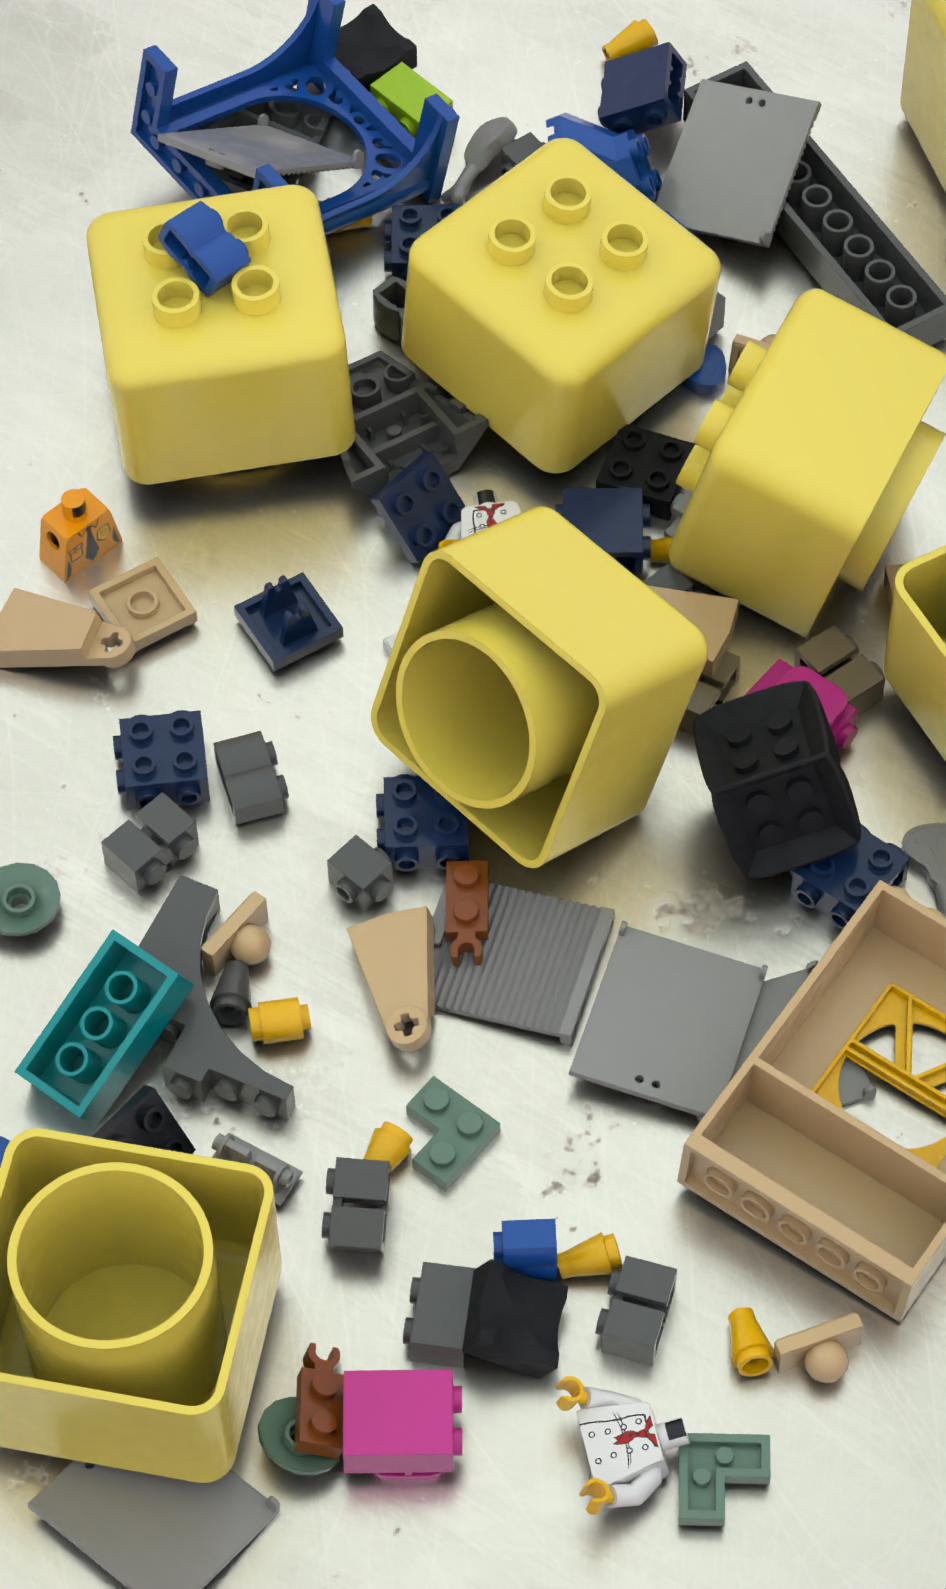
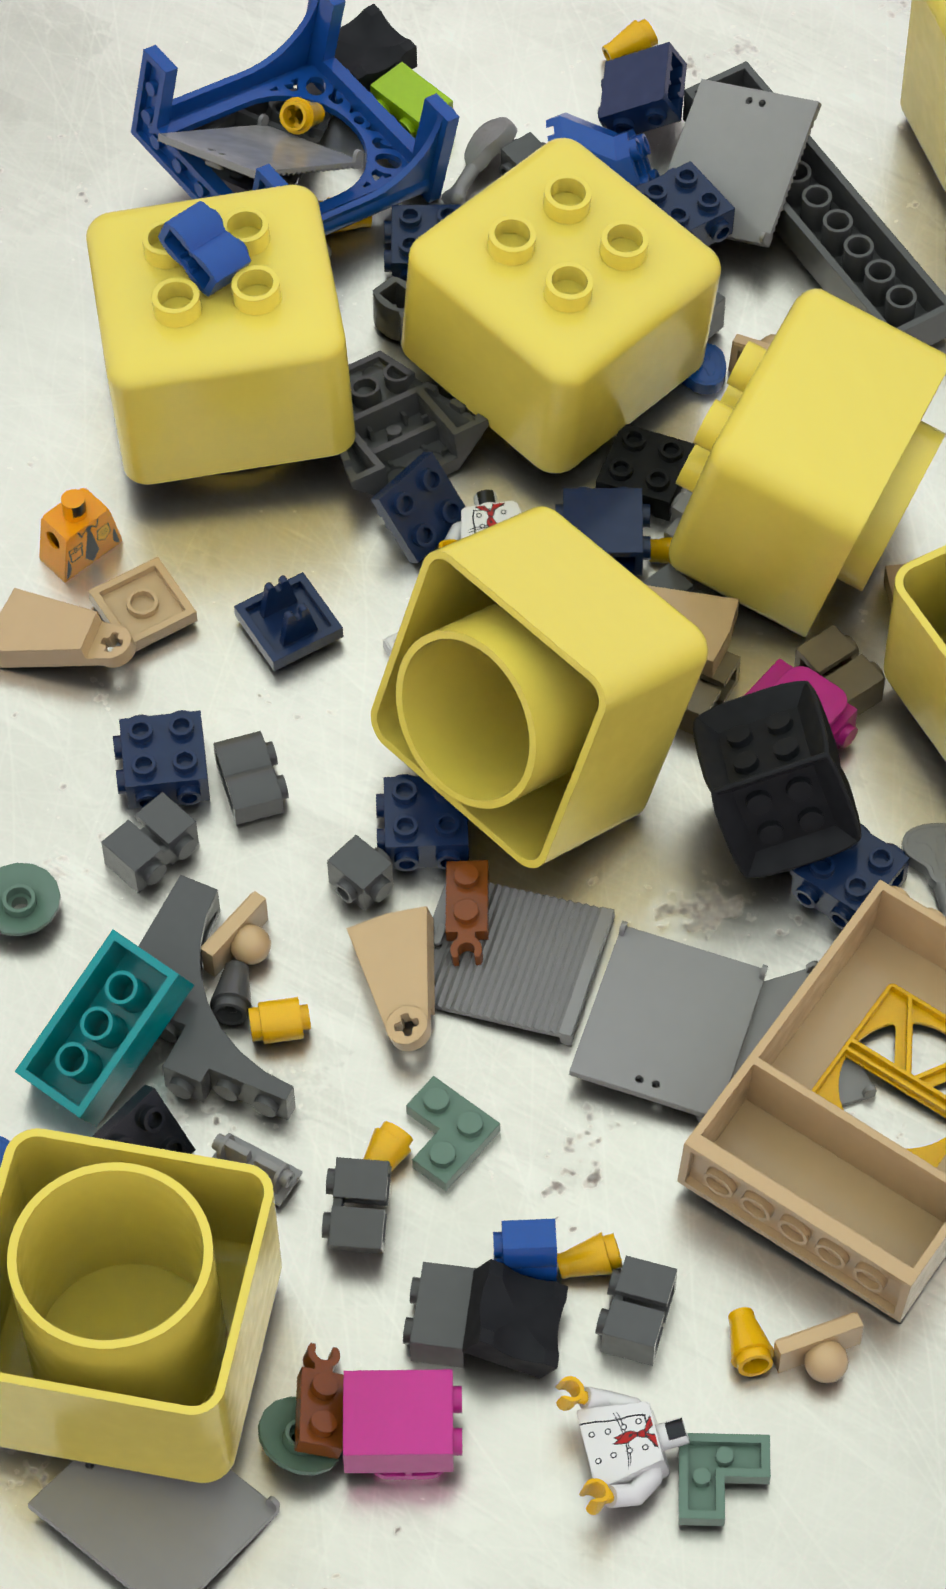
none -> yellow cone [279,97,325,135]
none -> dark blue brick [635,161,735,246]

